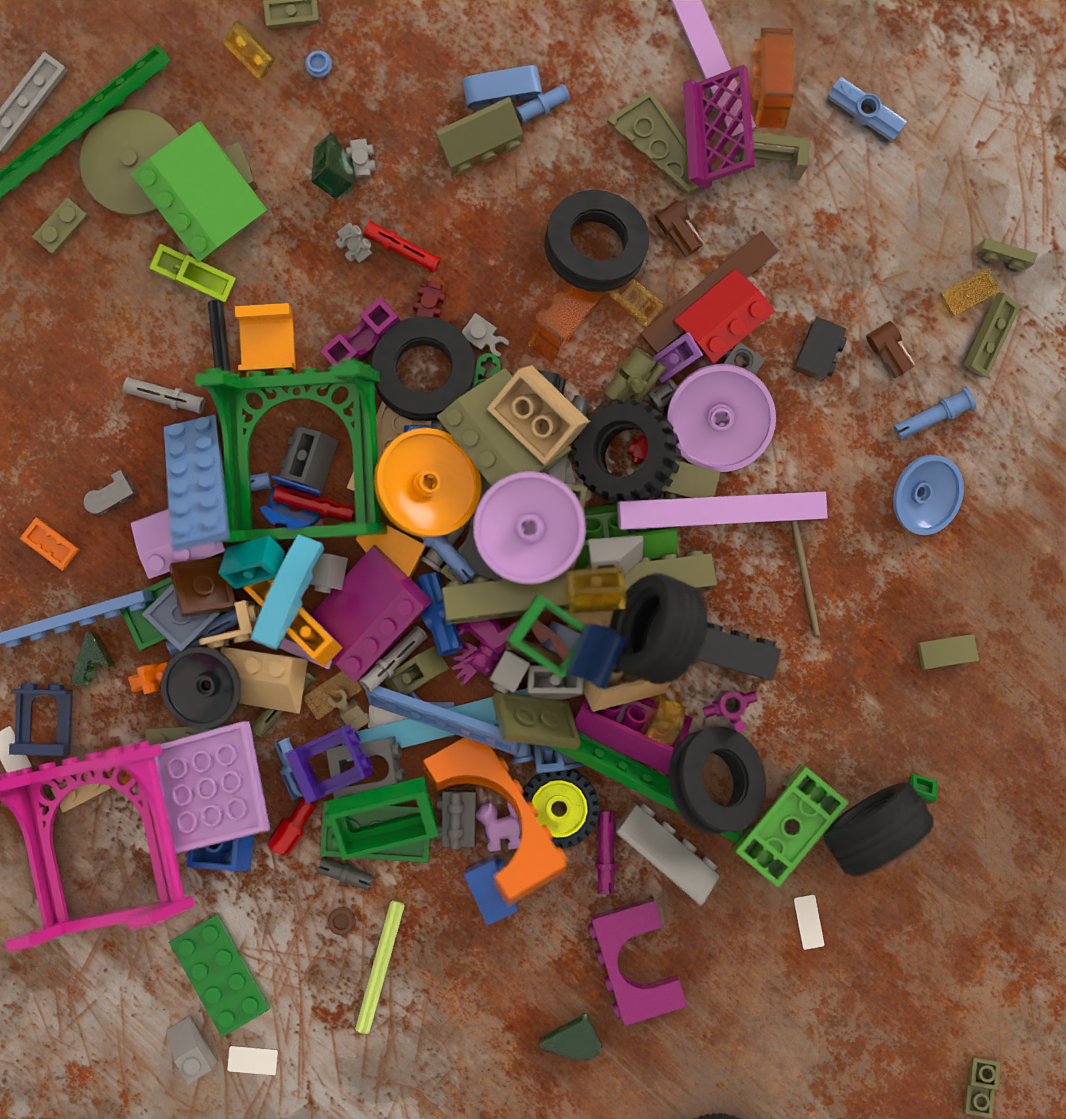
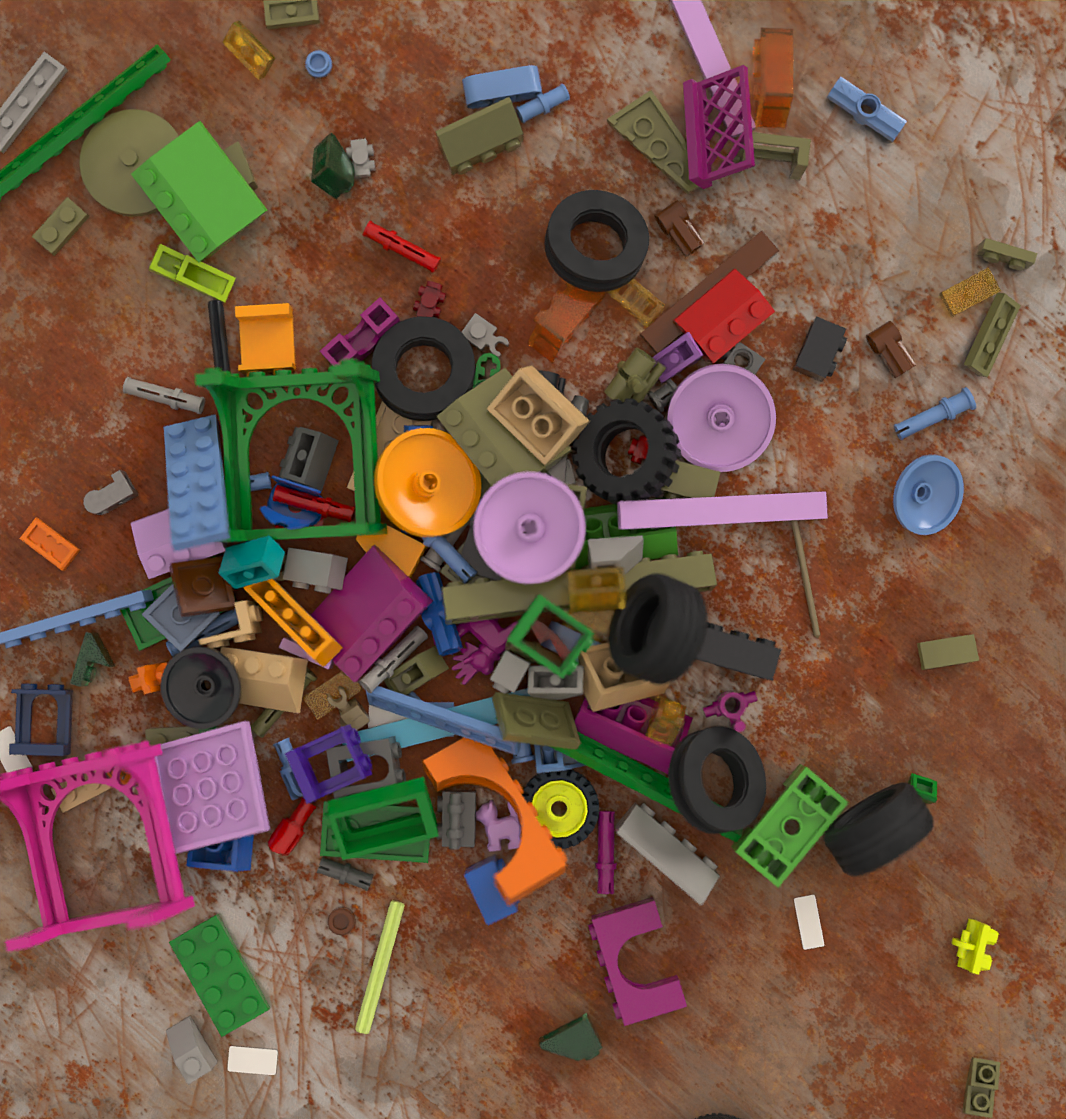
medium azure slope [251,534,324,649] -> none
light grey piece [336,223,372,263] -> none
dark blue panel [566,624,627,689] -> none
none -> neon yellow hips [951,919,998,974]

